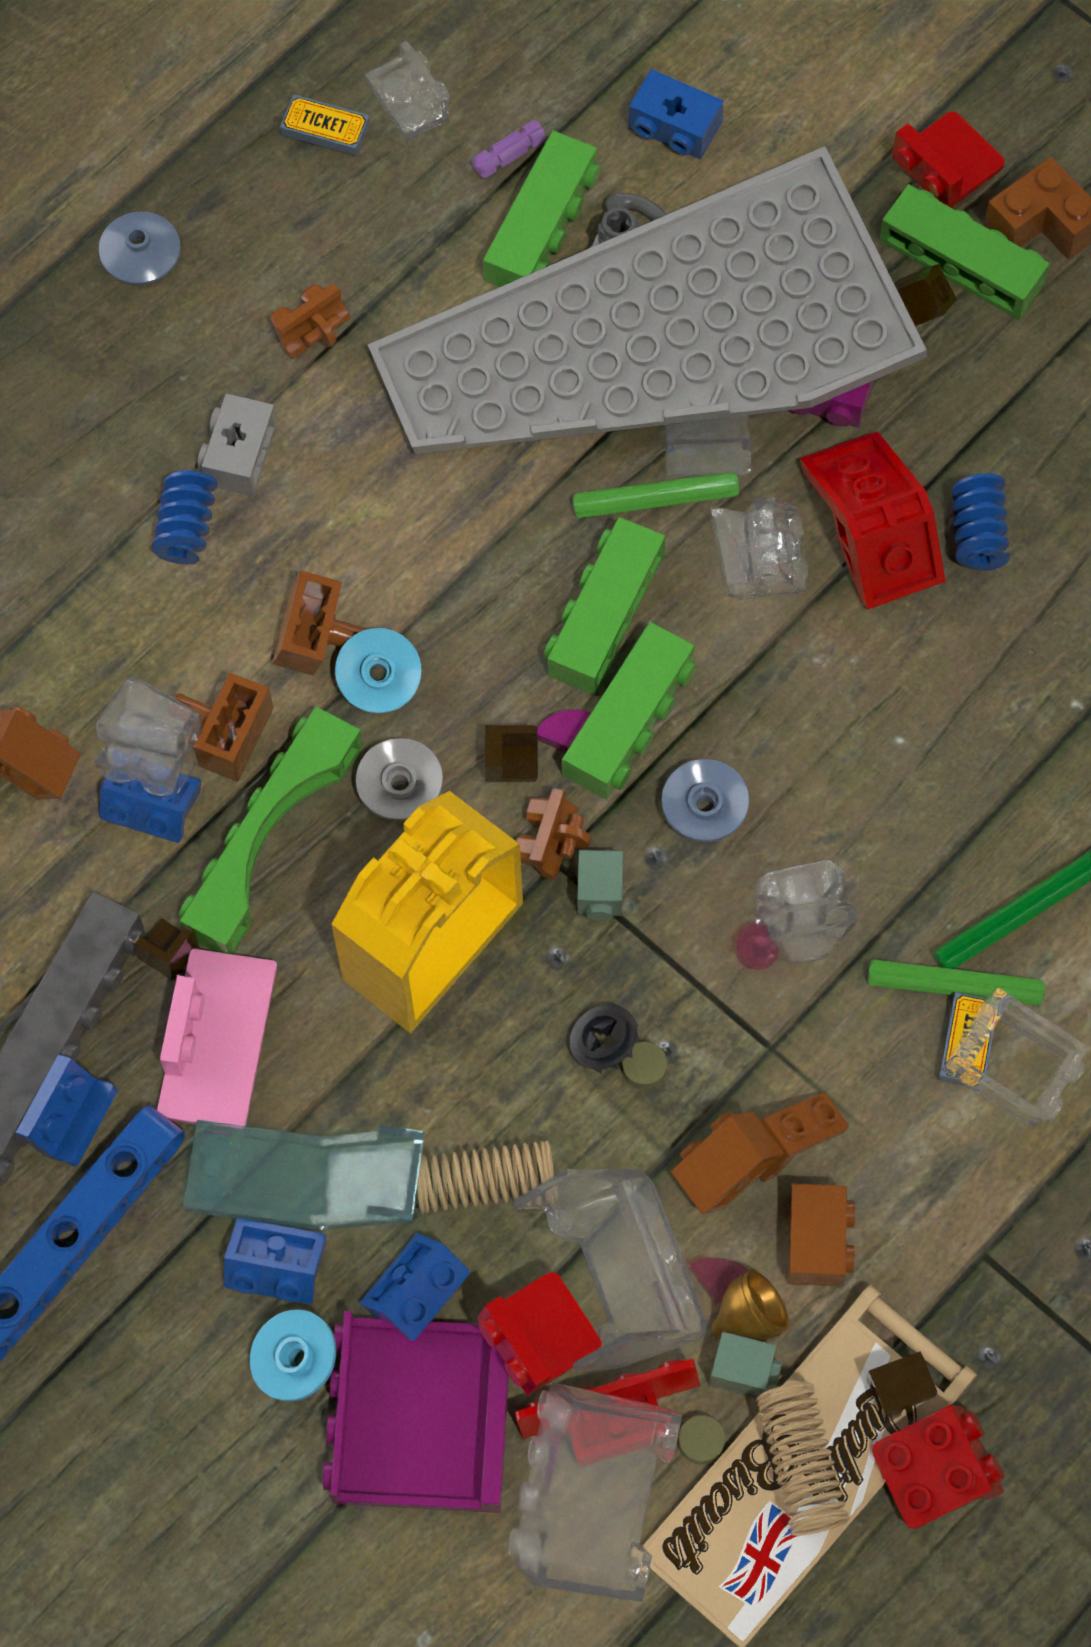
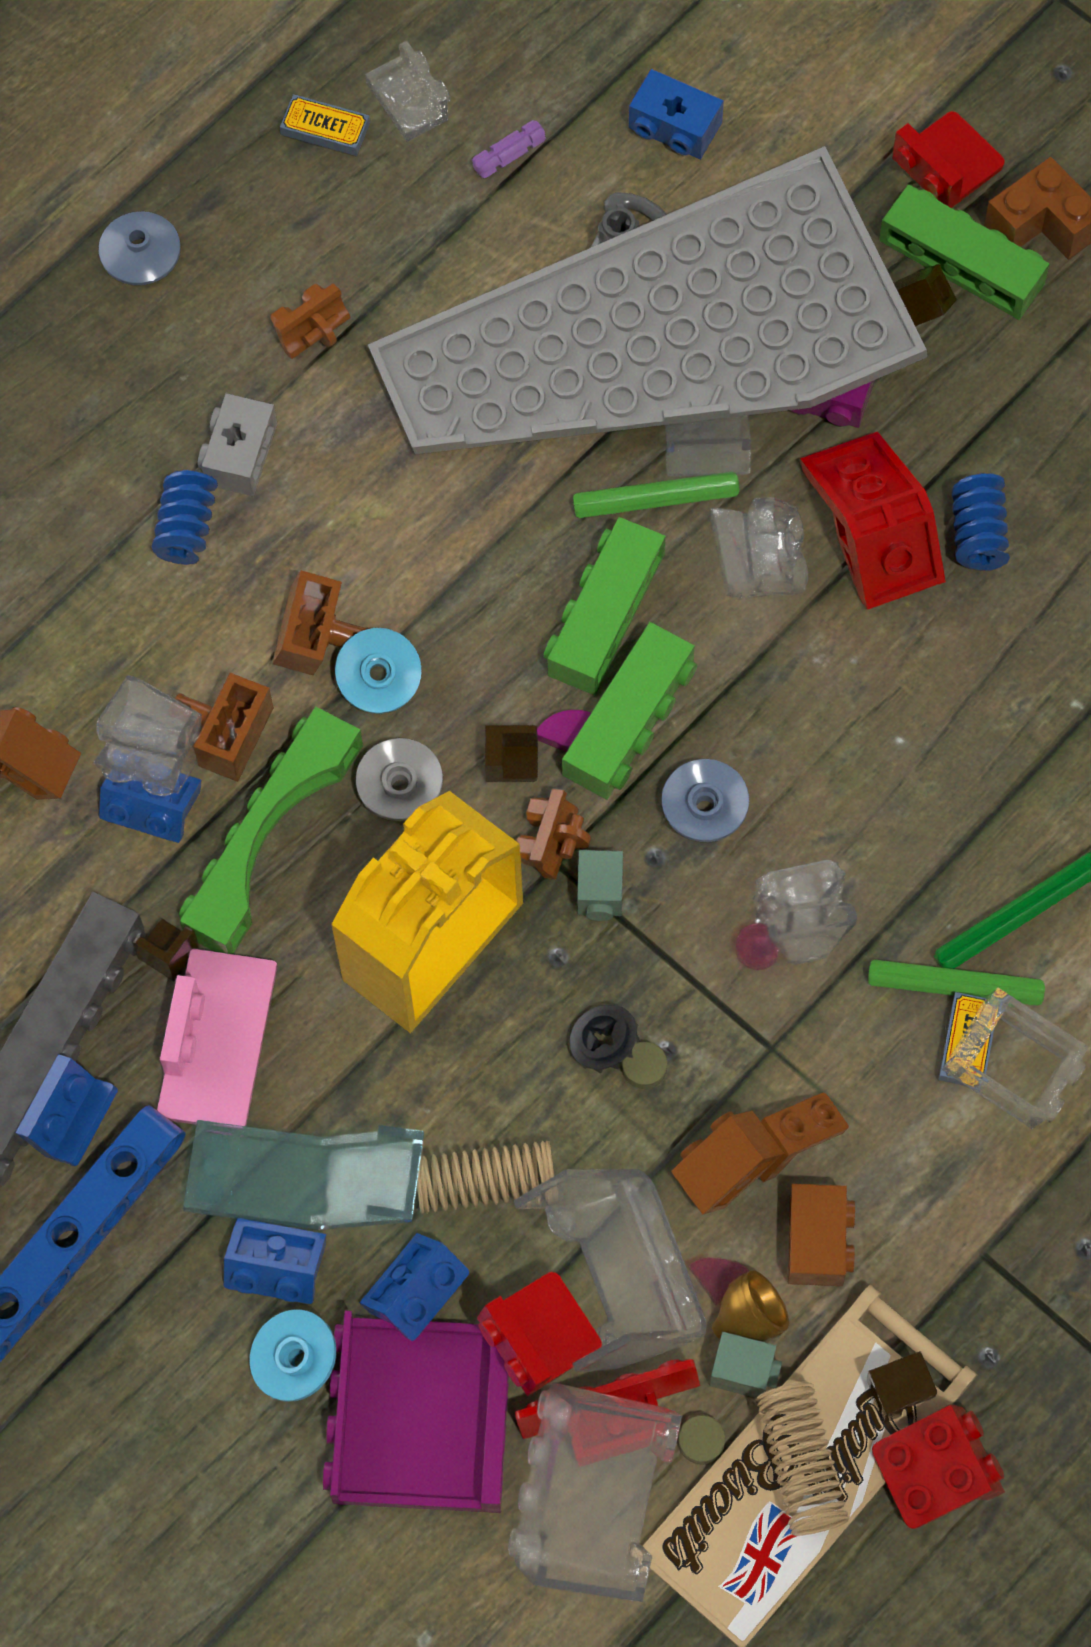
bright green brick [483,130,601,287] -> none

